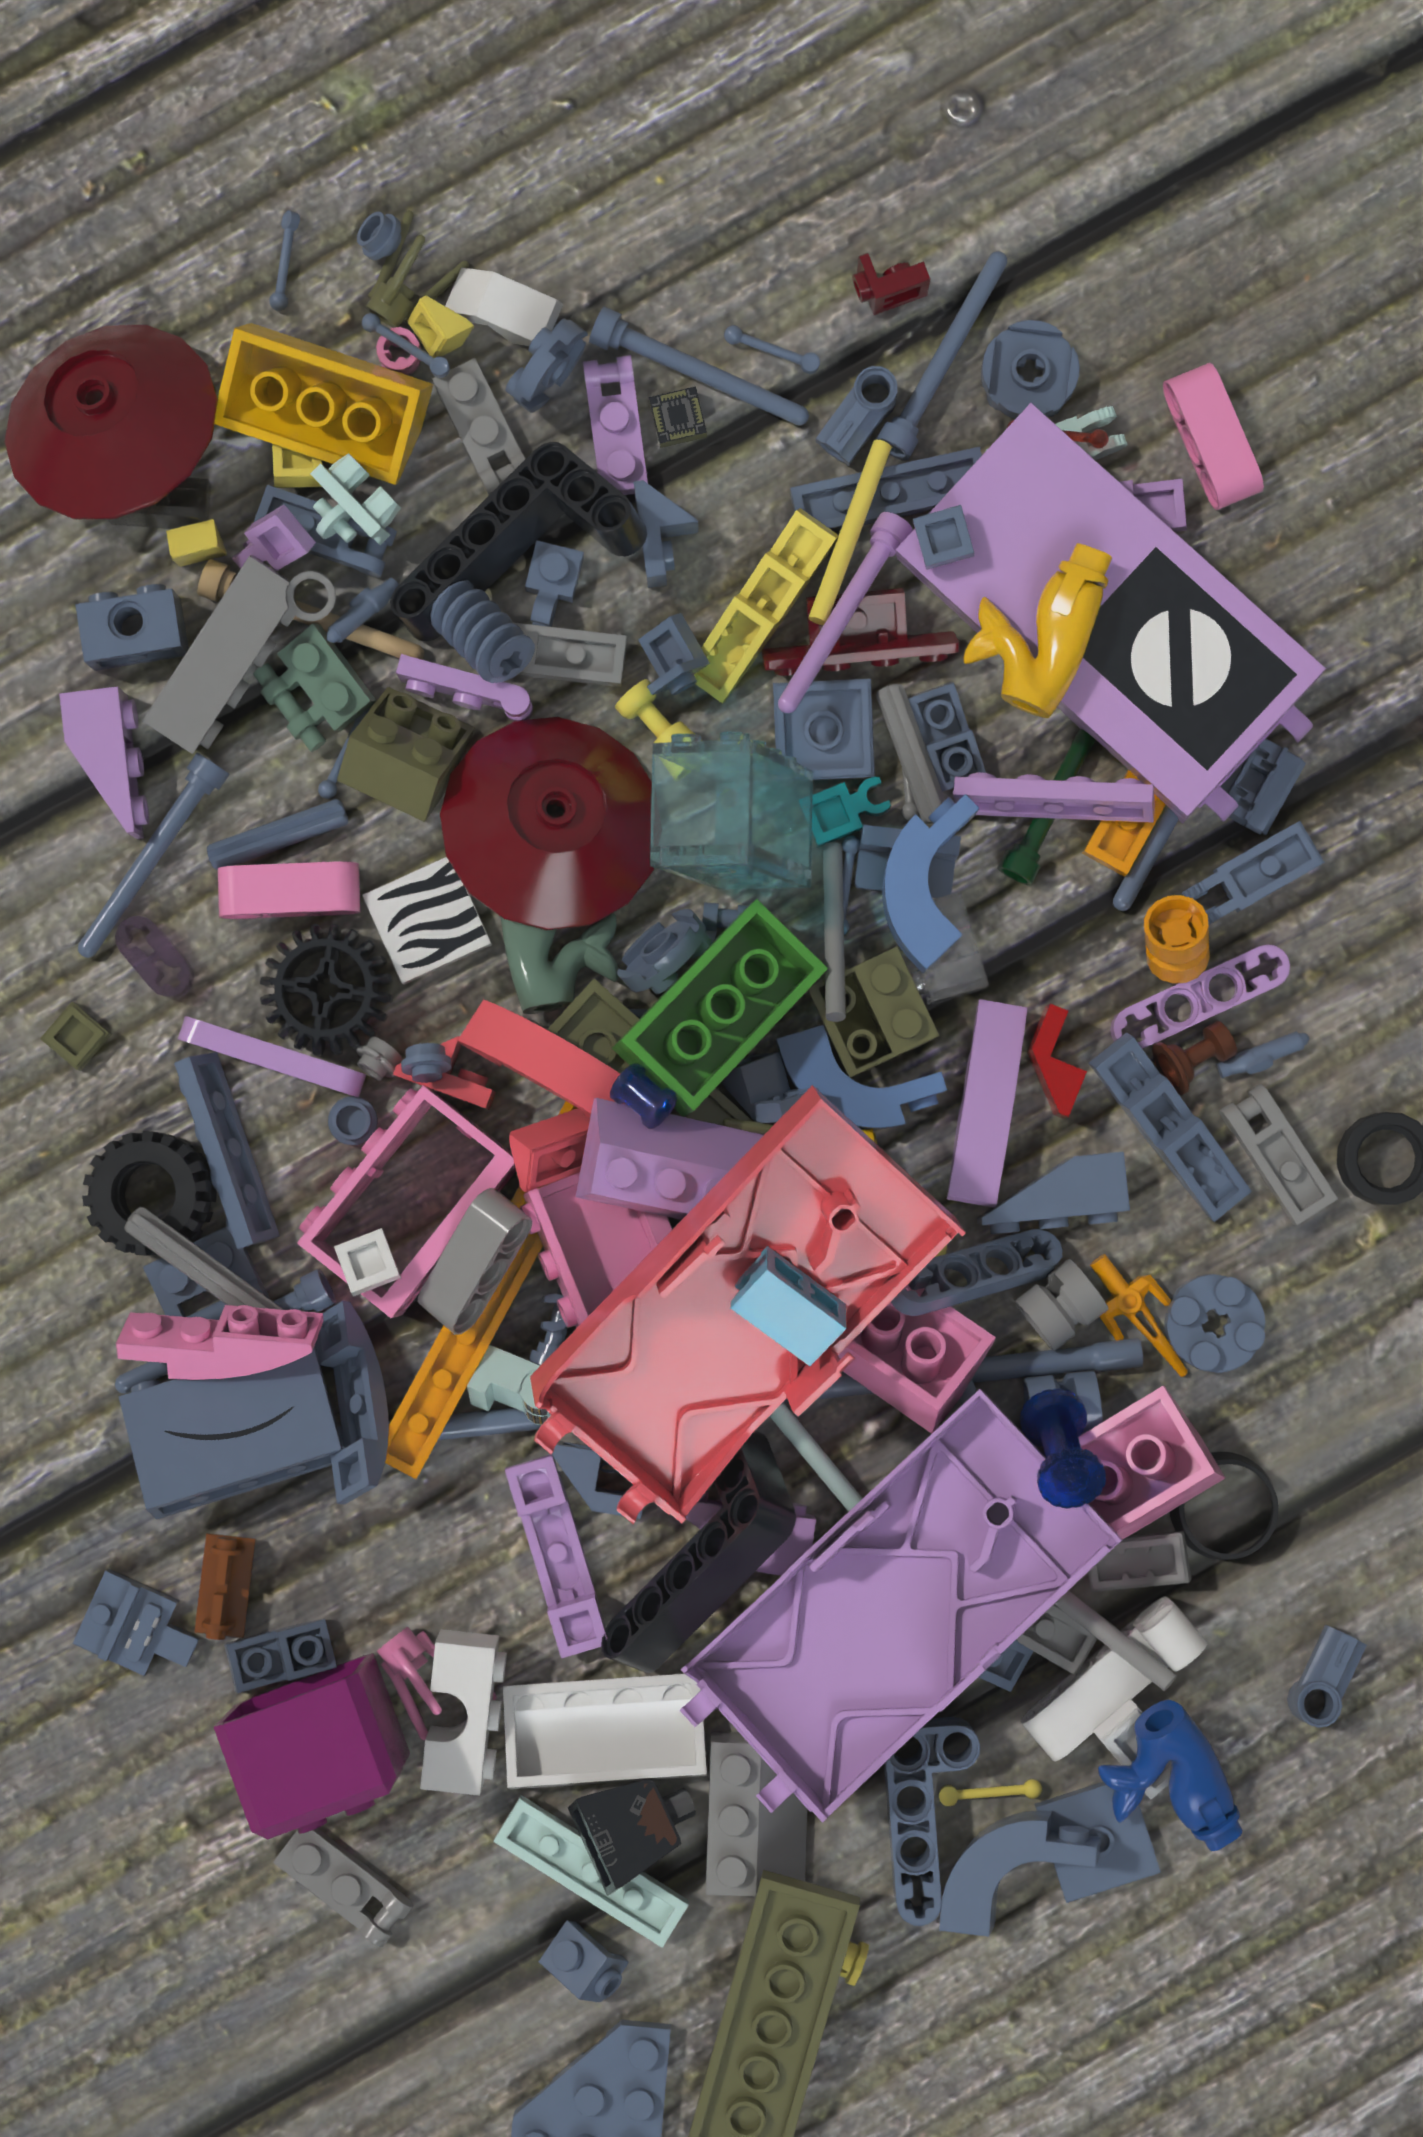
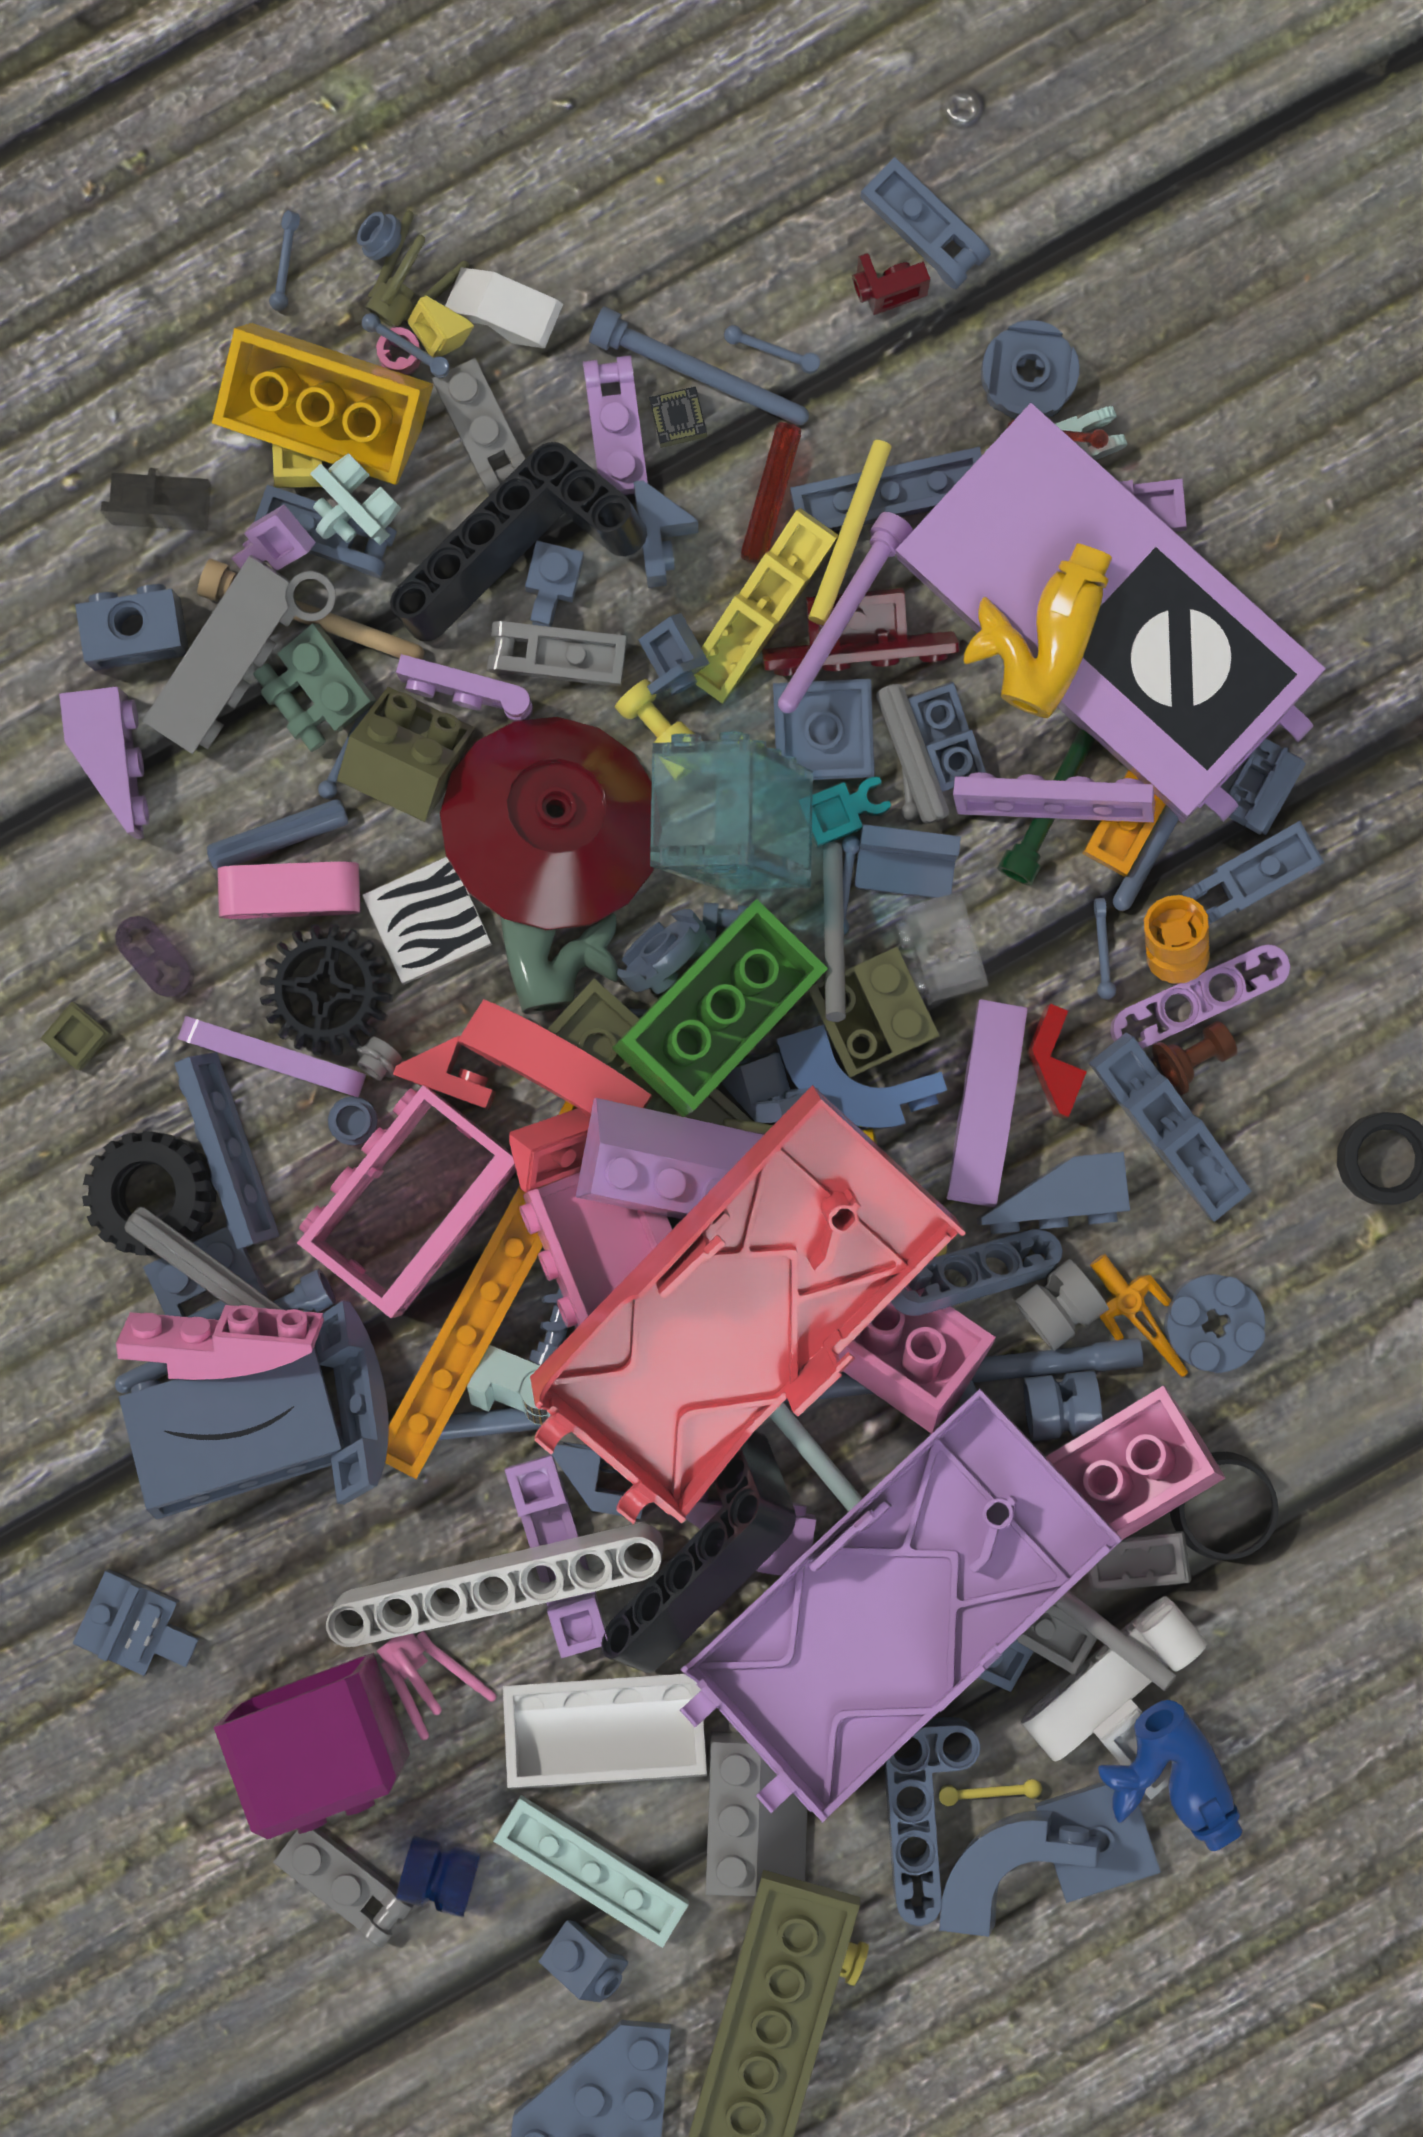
dark red dish [4,325,218,520] -> none
sand blue piece [78,752,230,958] -> none
light yellow slope [166,519,227,567] -> none
dark orange hinge [194,1533,256,1640] -> none
sand blue slope [224,1618,337,1693] -> none
sand blue piece [327,578,399,643] -> none
white plate [334,1228,401,1296] -> none
sand blue plate [401,1043,452,1083] -> none
light grey beam [418,1188,532,1335] -> none
white arch [420,1629,507,1796] -> none
sand blue piece [430,580,535,683] -> none
sand blue plate [505,318,588,413] -> none
torso [568,1779,696,1896] -> none
clear blue bush [610,1063,677,1129] -> none
medium azure hinge [730,1246,847,1366] -> none
sand blue piece [815,366,898,466] -> none
sand blue piece [876,251,1007,460] -> none
medium blue arch [882,794,979,973] -> none
sand blue plate [913,505,974,570] -> none
clear blue hose [1020,1388,1106,1509] -> none
bright pink beam [1163,363,1264,510] -> none
sand blue piece [1216,1031,1309,1079] -> none
light grey plate [1219,1084,1338,1226] -> none
sand blue piece [1287,1625,1367,1728] -> none
none -> white beam [326,1523,664,1647]
none -> clear blue wheel [396,1835,481,1918]
none -> clear red axle [741,422,801,564]
none -> sand blue plate [860,157,991,289]
none -> sand blue hinge [1094,898,1116,1000]

